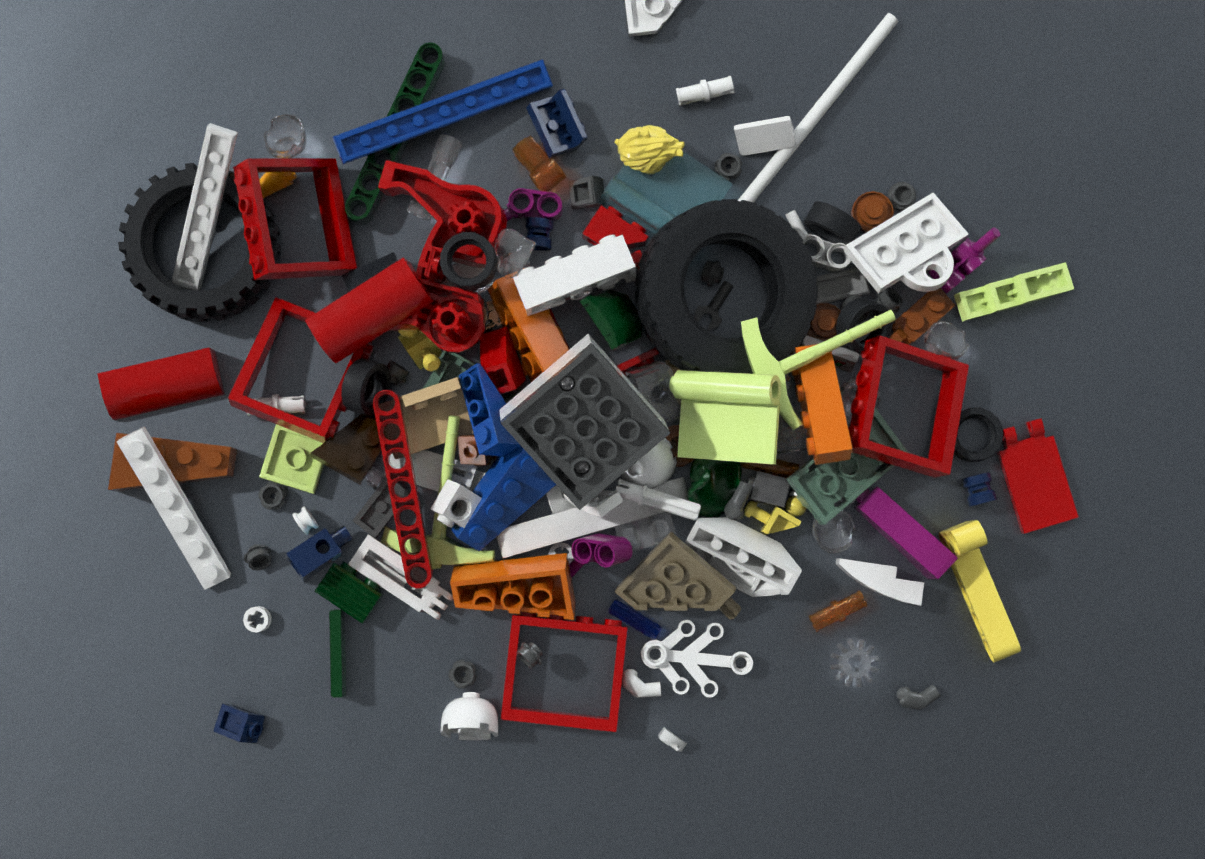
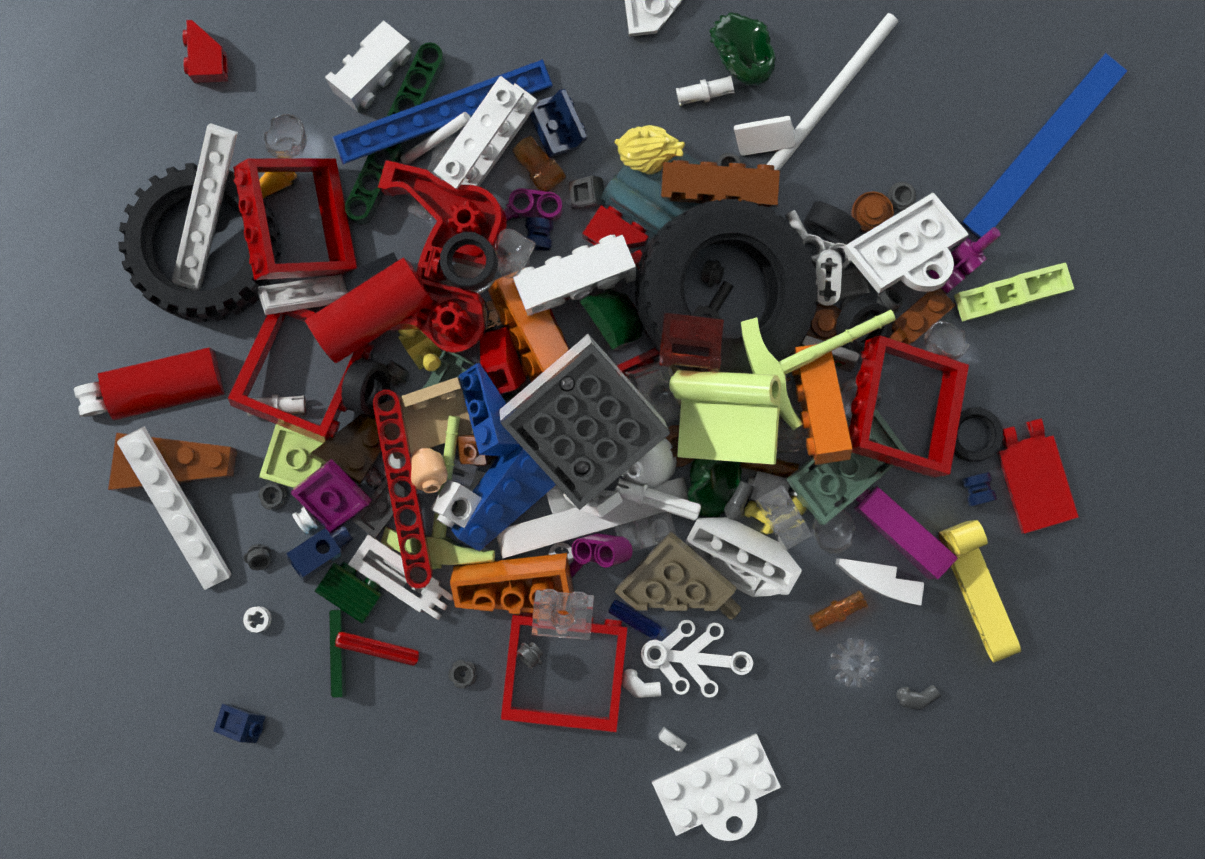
white cylinder [441,692,498,741] -> none
none -> white wheel [74,382,107,417]
none -> red slope [182,20,228,83]
none -> white tile [258,274,348,315]
none -> magenta plate [291,459,371,533]
none -> white wedge [325,20,412,113]
none -> red axle [335,632,419,666]
none -> white bar [400,112,470,165]
none -> light nougat head [408,448,448,493]
none -> white fence [433,76,539,189]
none -> clear brick [532,589,594,640]
none -> white plate [652,733,781,841]
none -> clear red plate [659,313,724,372]
none -> dark orange wedge [661,160,780,207]
none -> dark green piece [709,12,776,85]
none -> clear brick [755,485,812,550]
none -> white beam [816,249,842,306]
none -> blue tile [961,53,1127,239]

